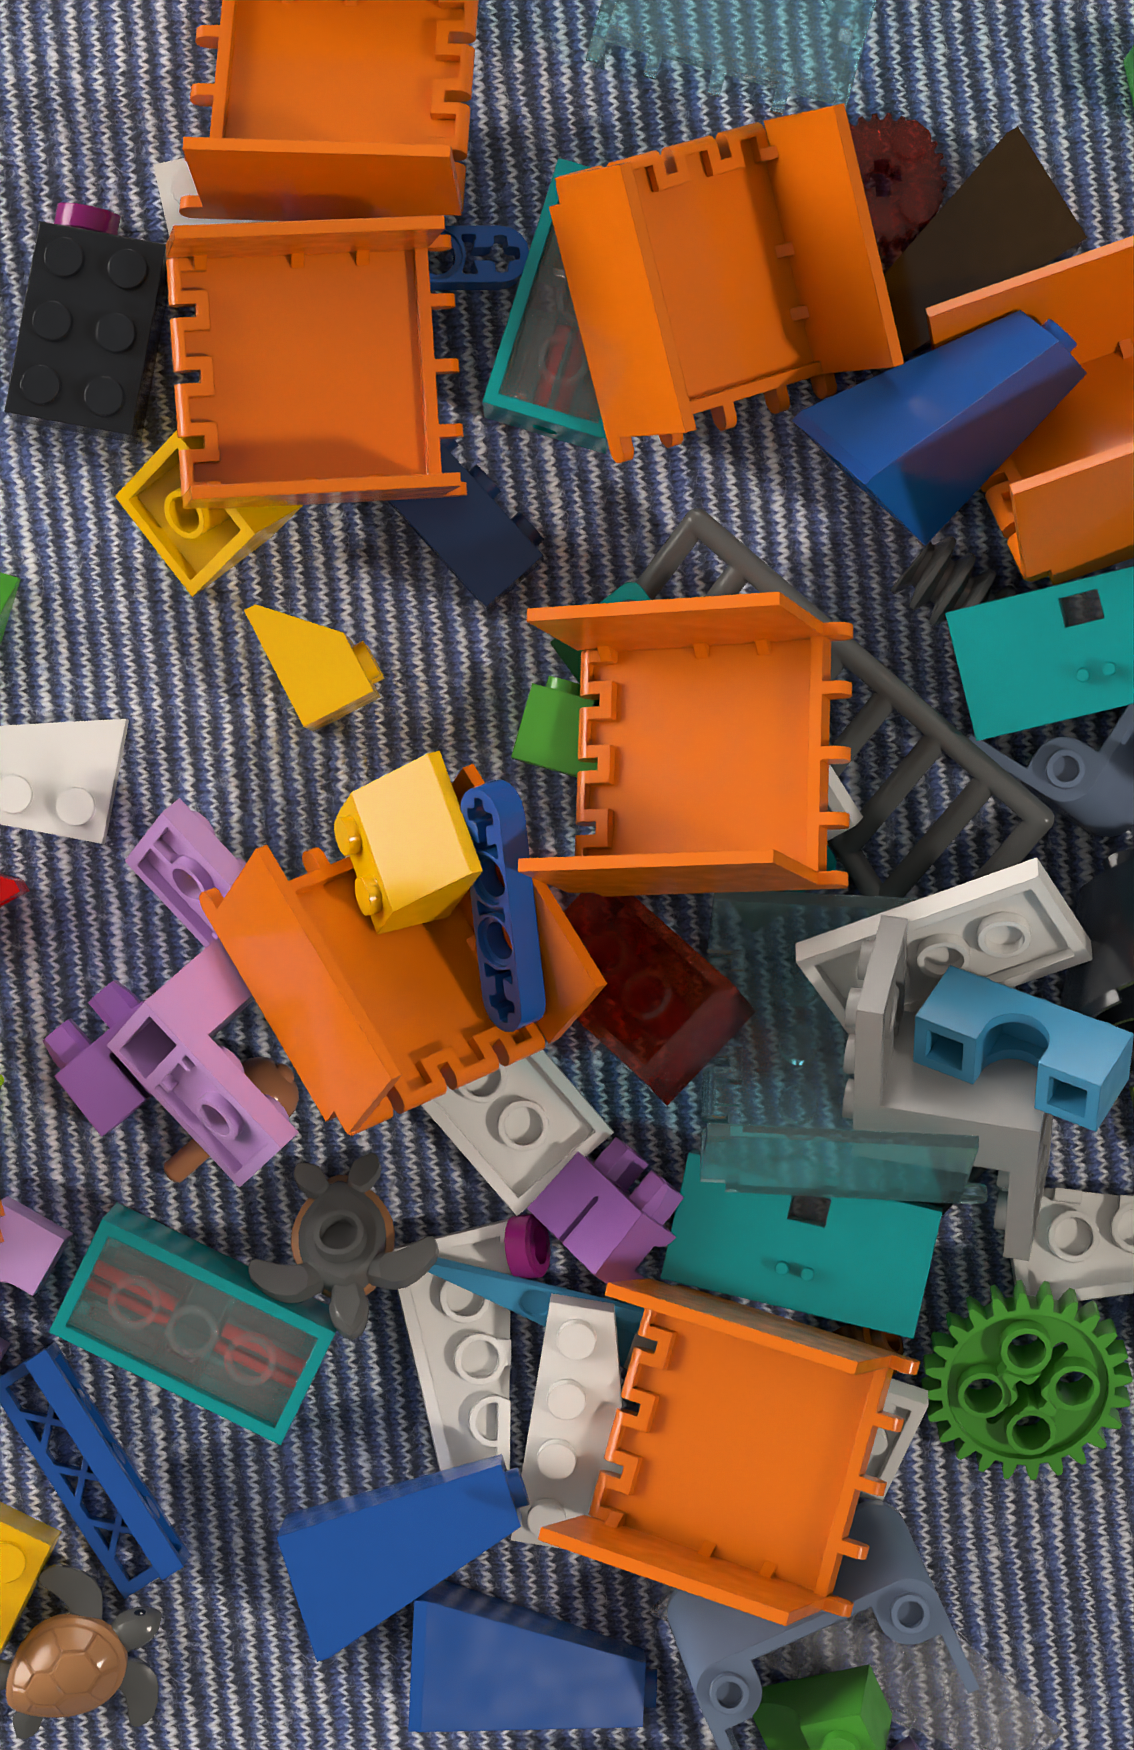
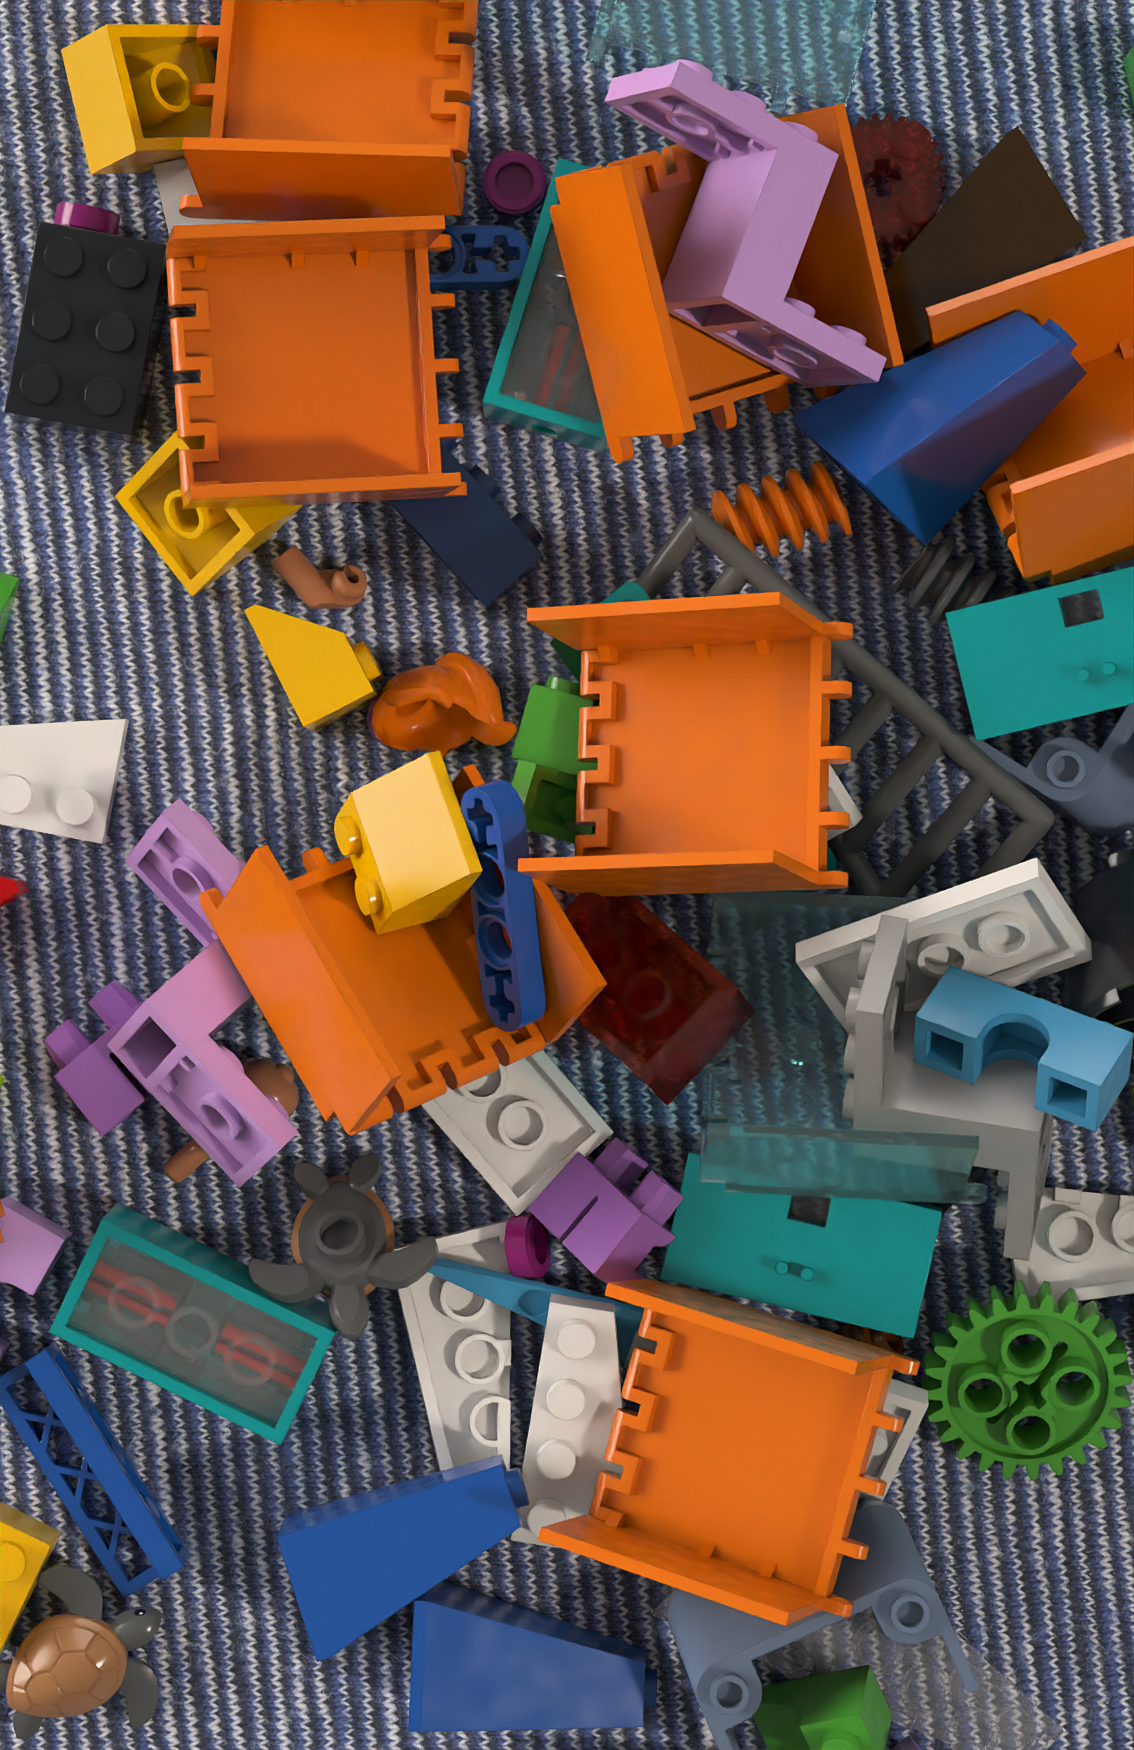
none -> yellow slope [61,24,216,175]
none -> nougat arm [272,545,367,609]
none -> orange hair [366,652,518,758]
none -> magenta tile [483,150,546,218]
none -> bright green slope [511,759,596,844]
none -> lavender bracket [604,59,887,388]
none -> orange piece [711,460,852,567]

